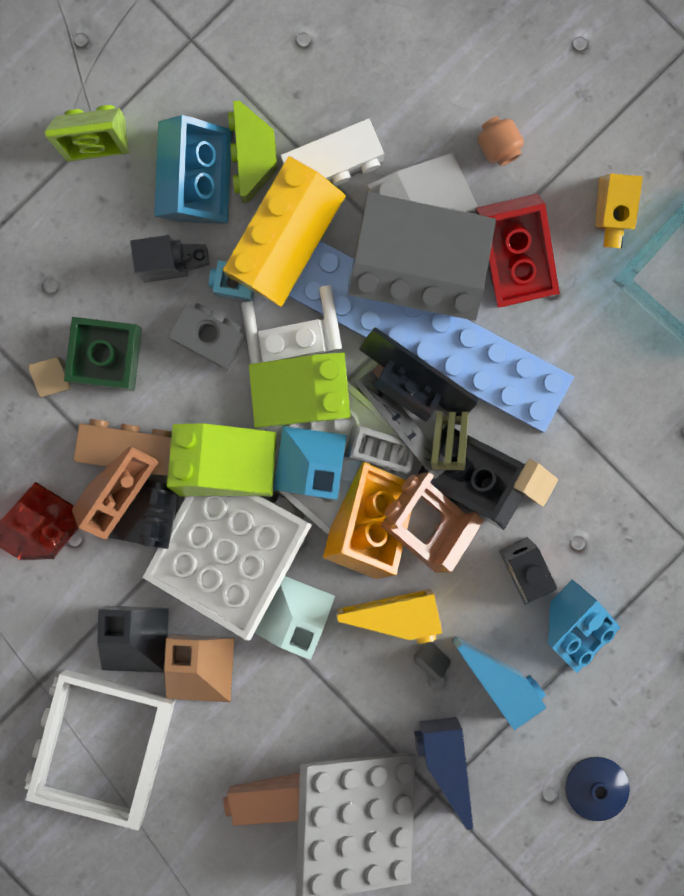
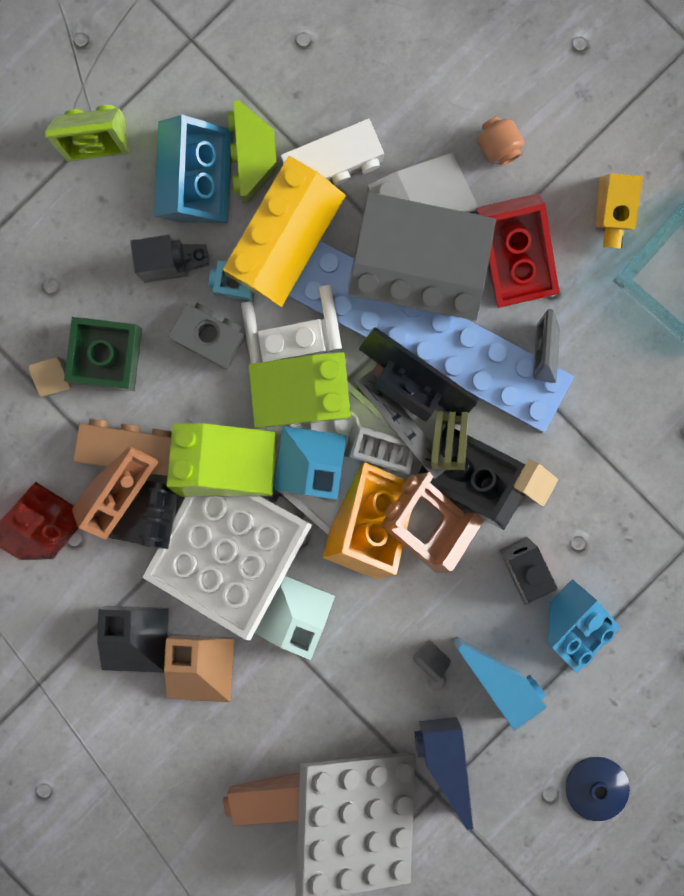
white window [25,670,176,831] -> none
yellow slope [337,589,442,644] -> none
none -> dark grey slope [533,309,560,383]

